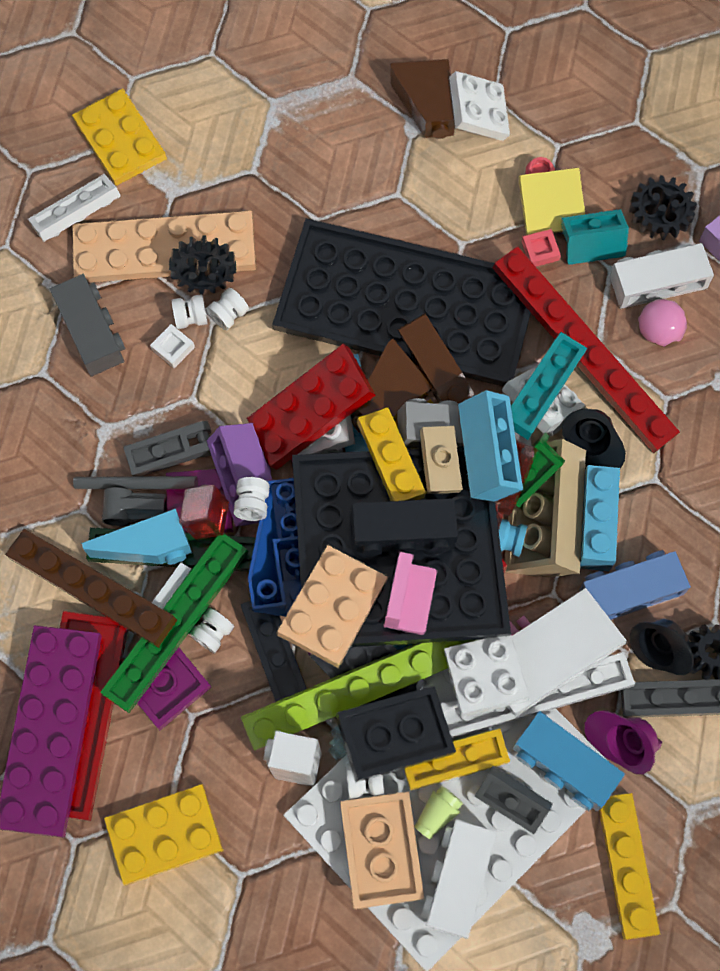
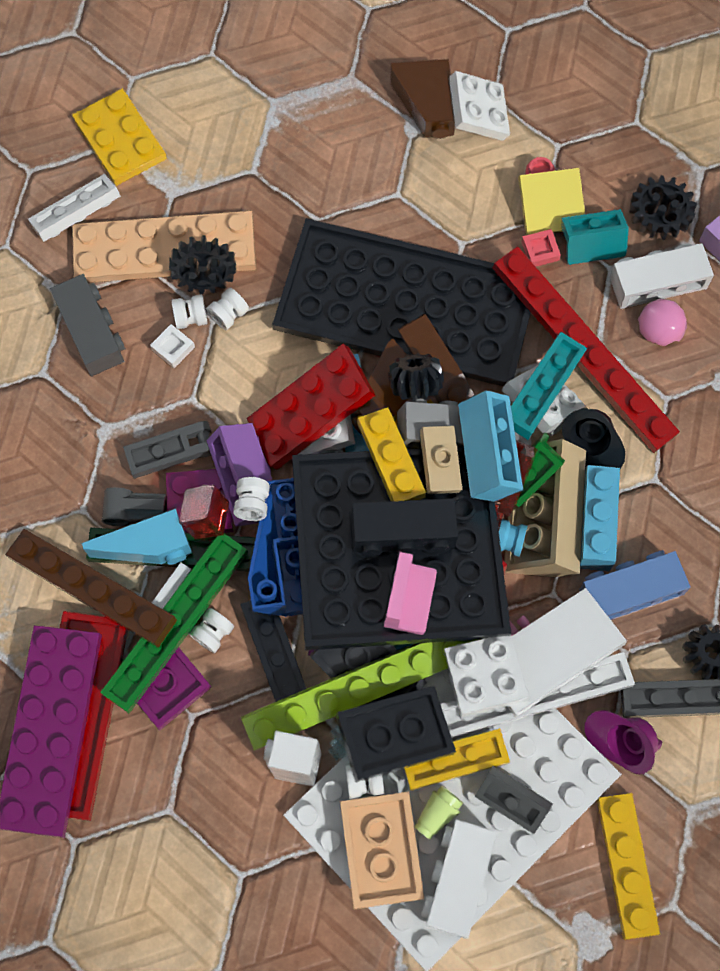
dark grey bar [73,476,198,489] -> none
yellow plate [104,784,224,886] -> none
light nougat plate [277,545,388,668] -> none
dark azure brick [512,711,625,811] -> none
black piece [629,619,694,676] -> none
none -> black gear [388,353,444,401]

